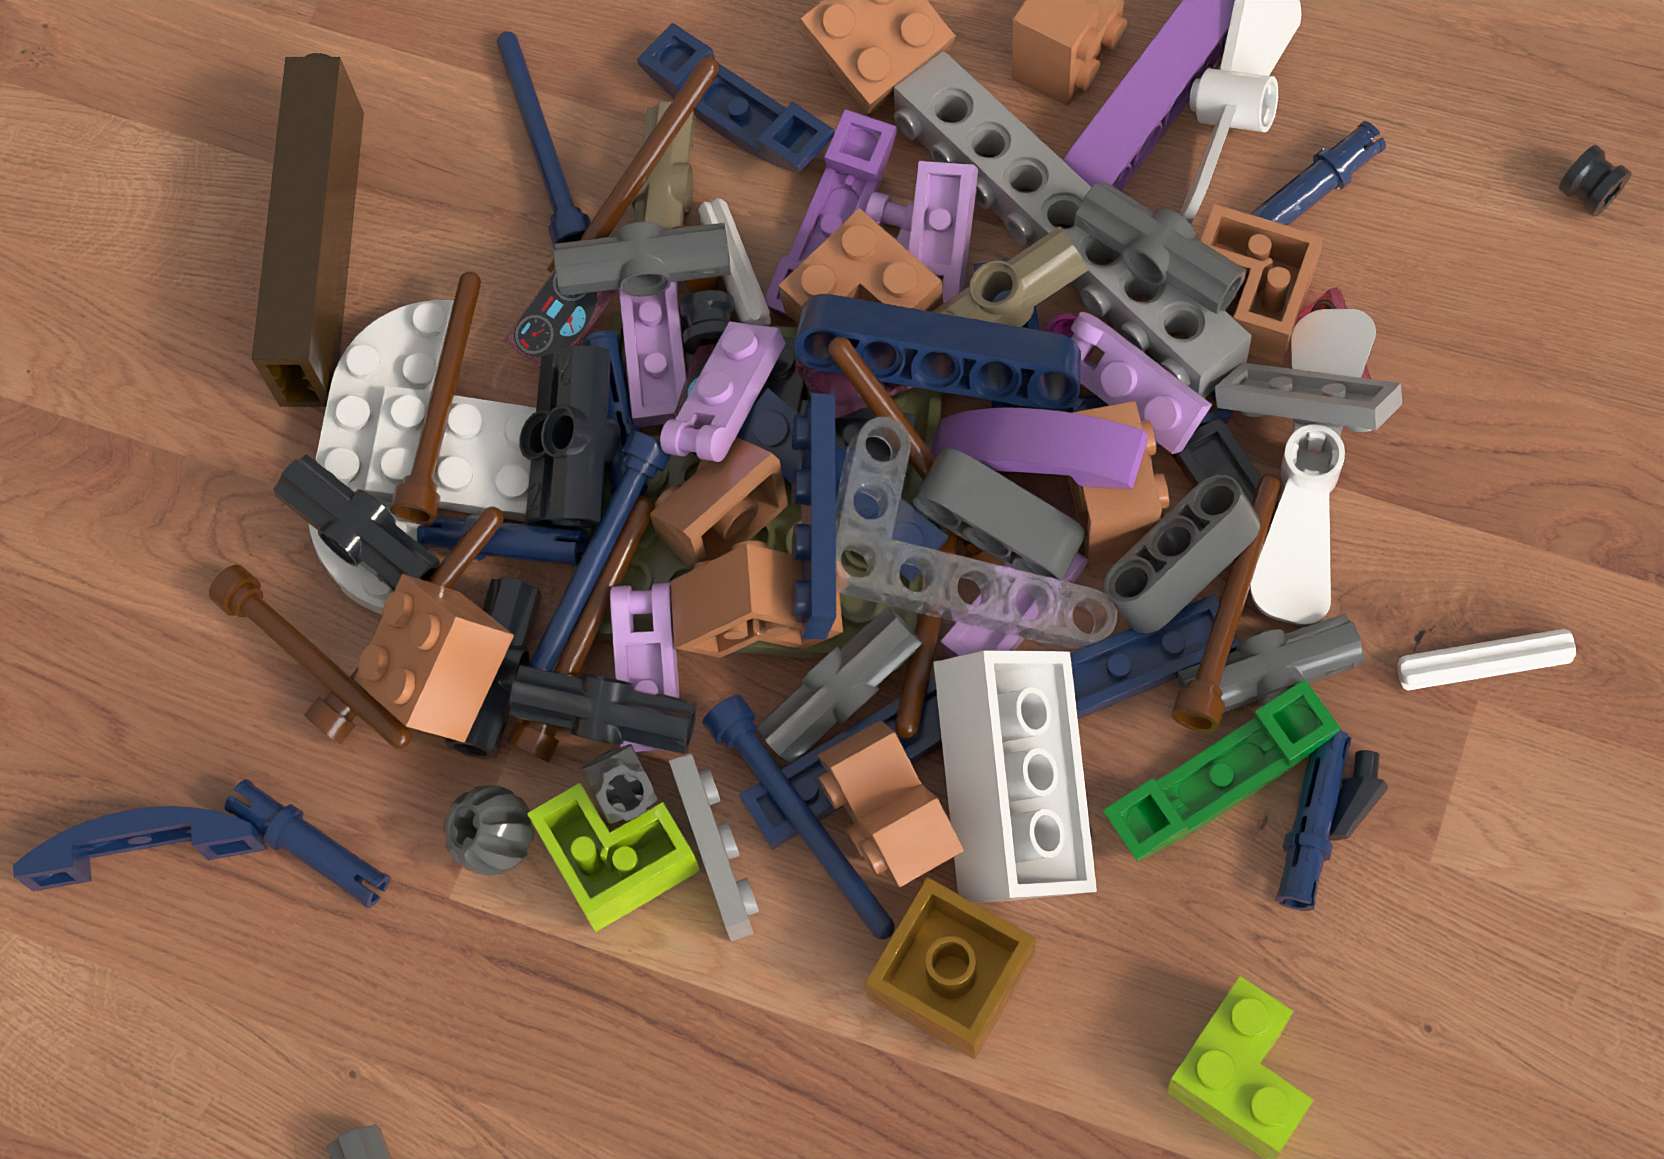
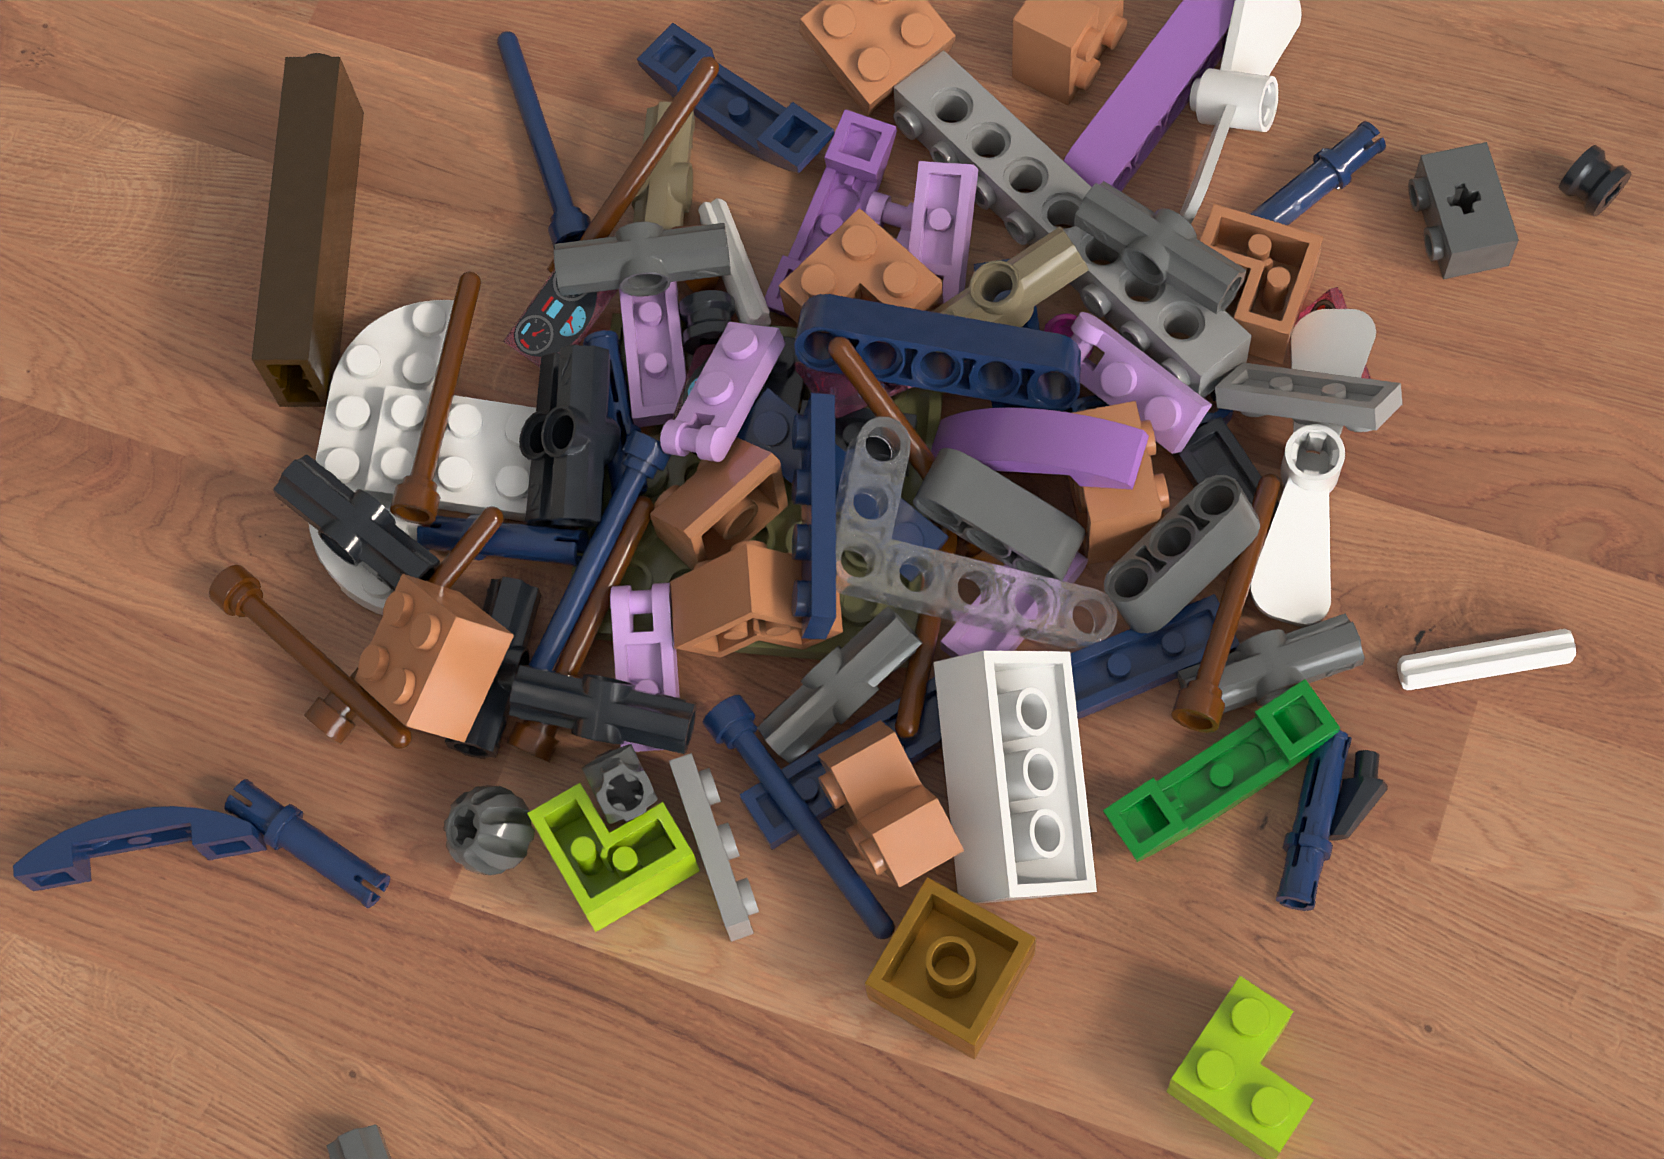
none -> dark grey brick [1408,142,1519,280]

